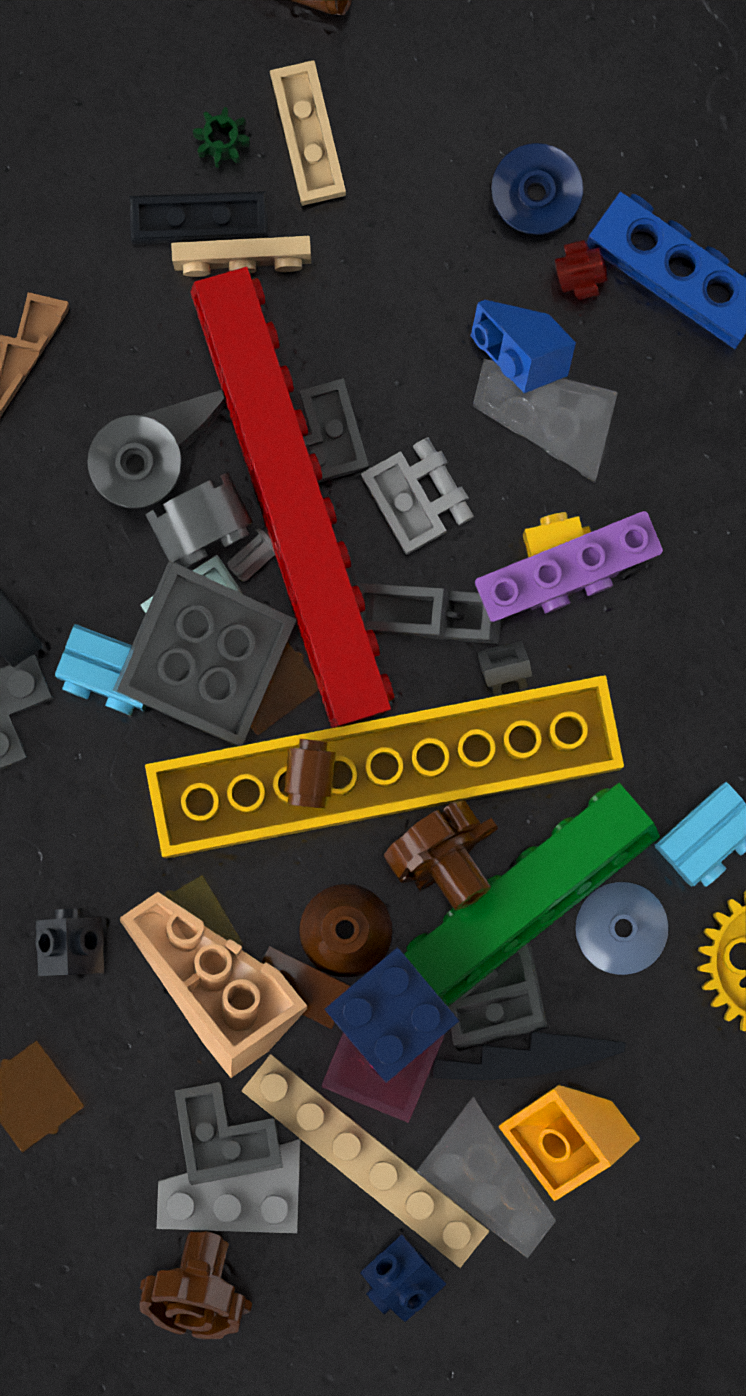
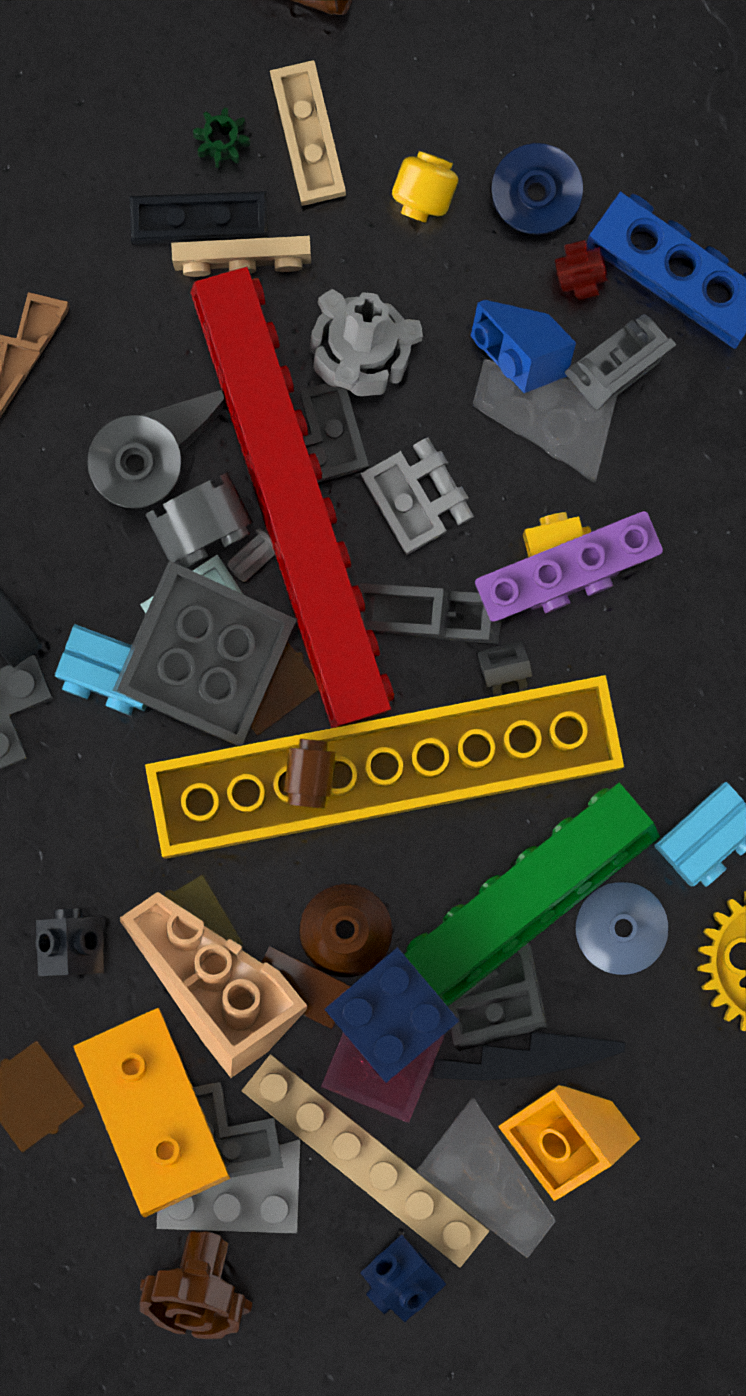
reddish brown piece [384,800,498,911] -> none
none -> light orange plate [73,1008,231,1218]
none -> light grey piece [309,289,423,396]
none -> yellow head [392,151,458,223]
none -> dark grey hinge [565,314,676,411]

